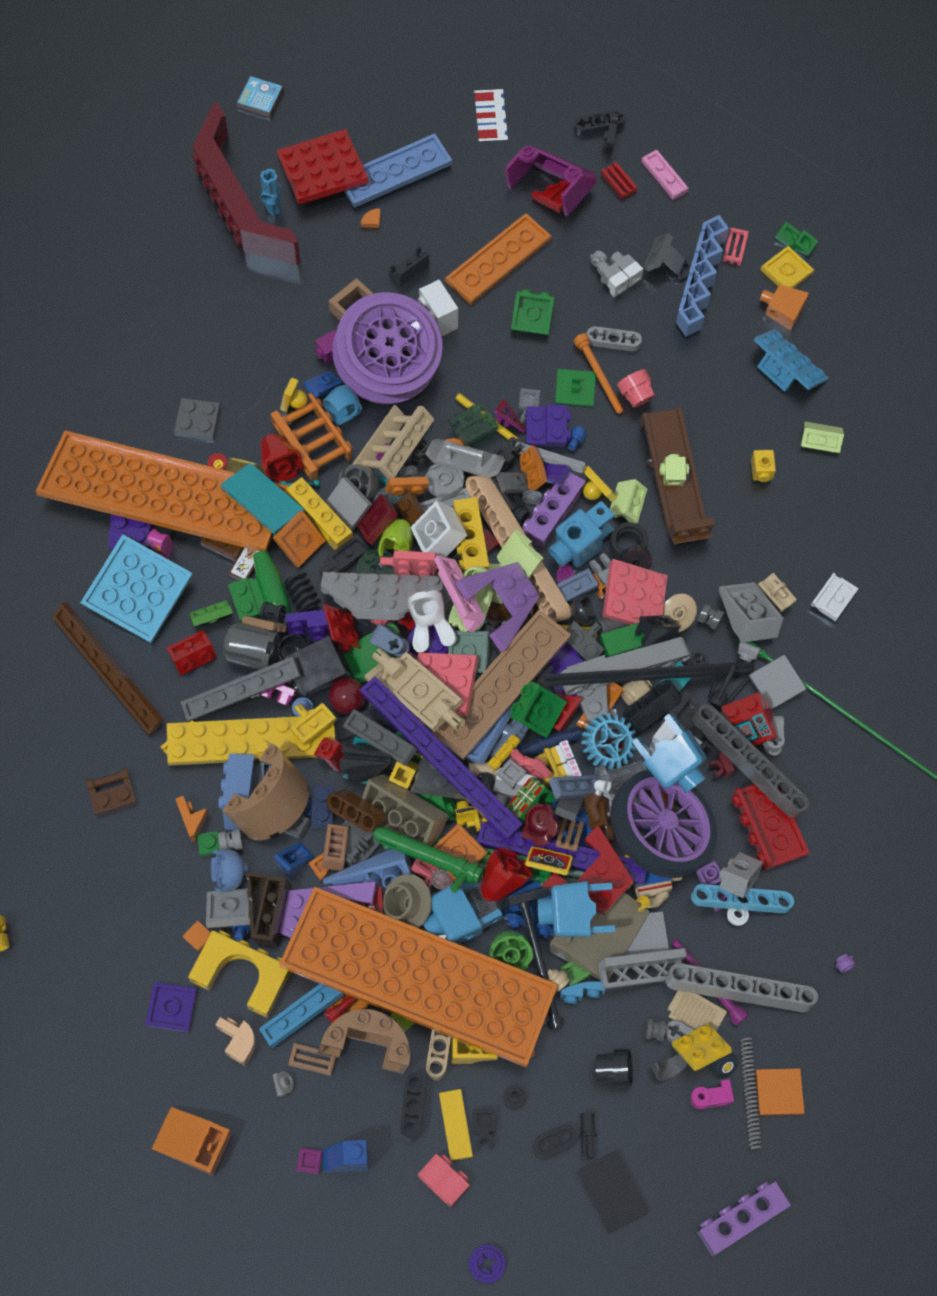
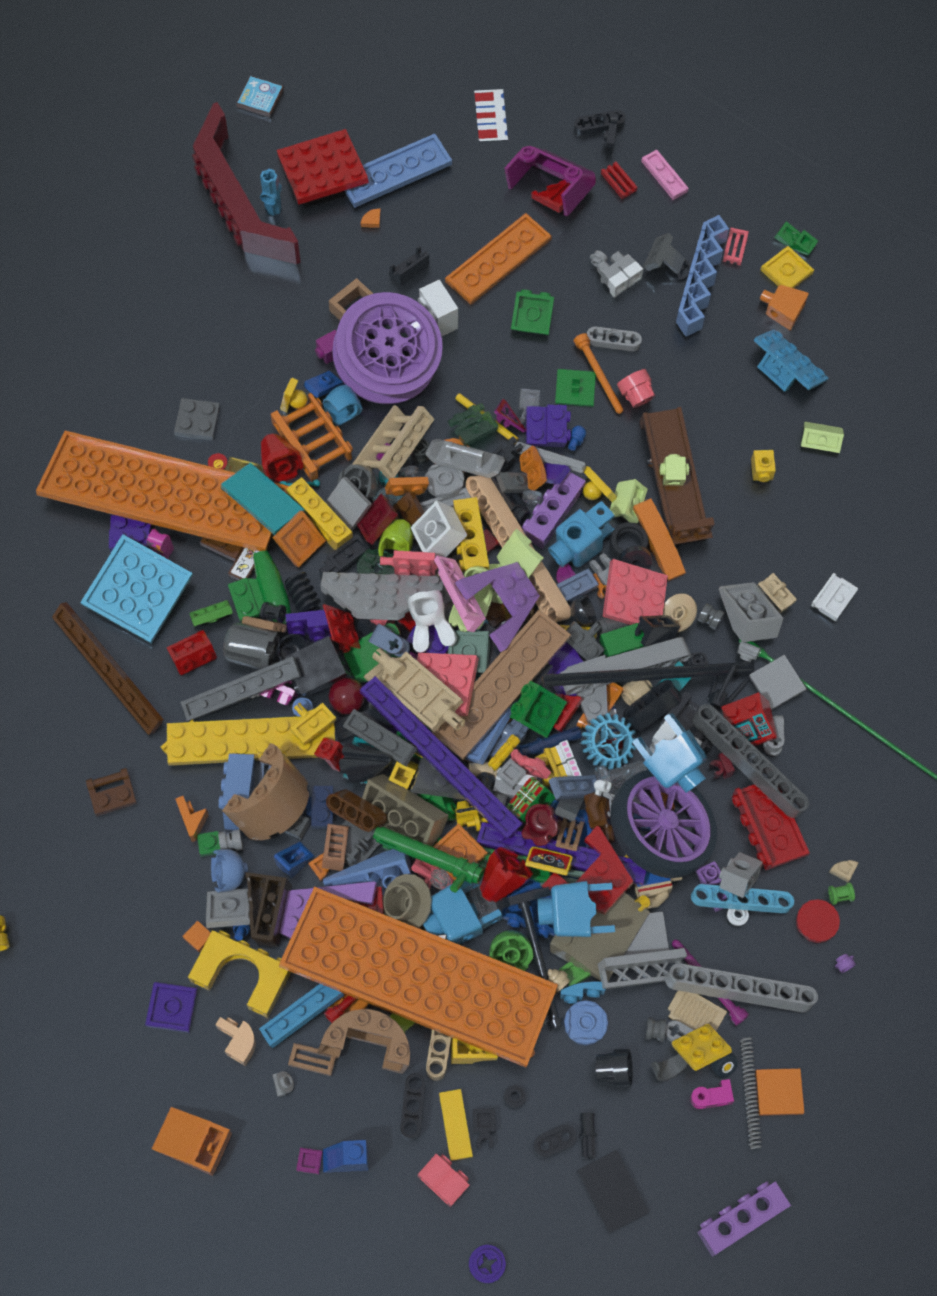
none -> medium blue tile [564,1000,608,1046]
none -> orange slope [633,498,686,581]
none -> red tile [796,899,840,943]
none -> bright green bush [828,882,855,905]
none -> tan tile [829,860,858,882]

